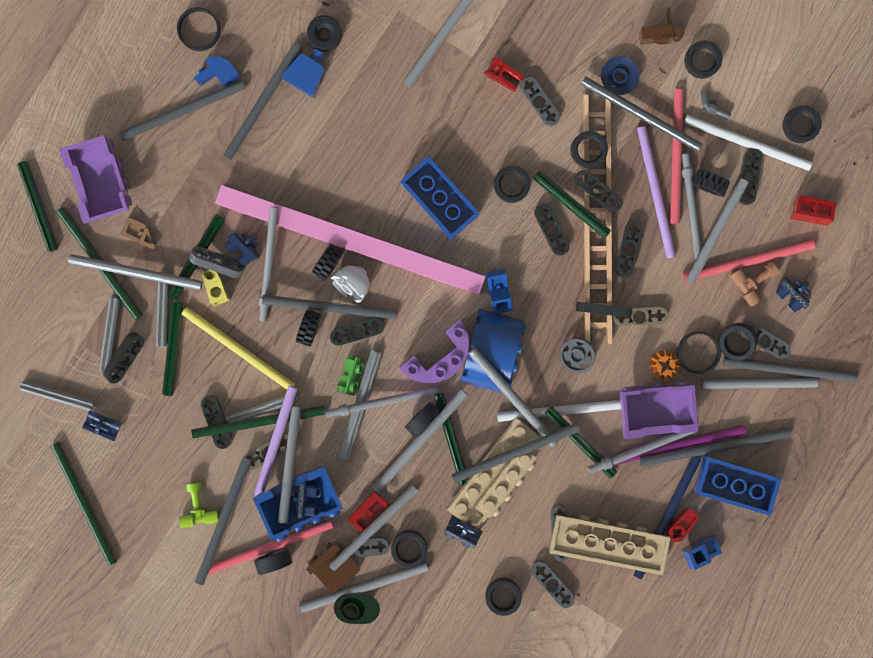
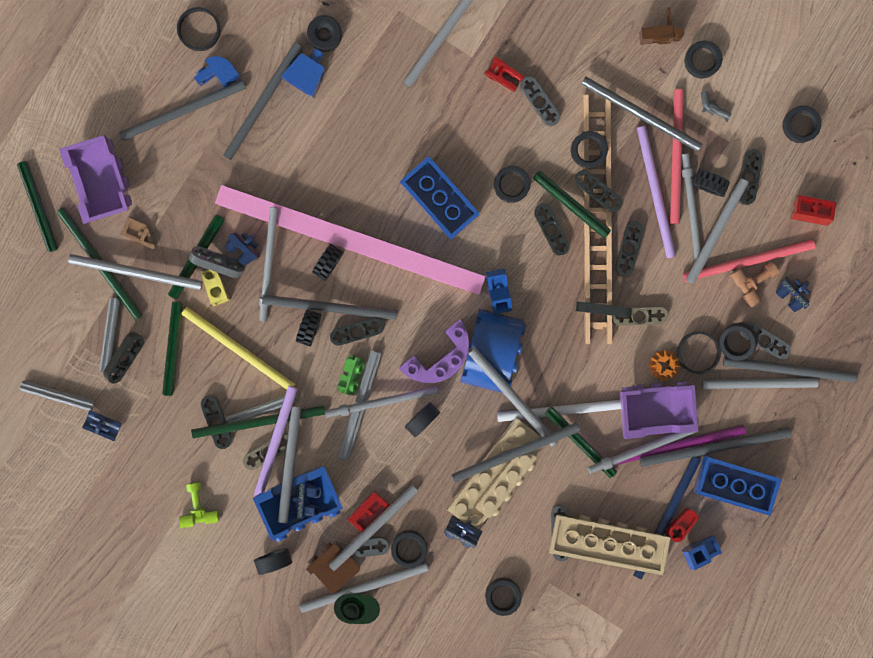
dark green piece [51,442,117,566] -> none
light grey axle [156,272,169,347] -> none
dark grey piece [195,456,252,585] -> none
coral piece [208,519,334,575] -> none
white cylinder [331,265,370,303] -> none
light grey piece [372,389,468,493] -> none
dark green axle [434,393,469,485] -> none
dark grey beam [531,561,574,608] -> none
dark grey wheel [559,338,596,373] -> none
dark blue dish [601,56,639,95] -> none
white piece [683,114,812,171] -> none

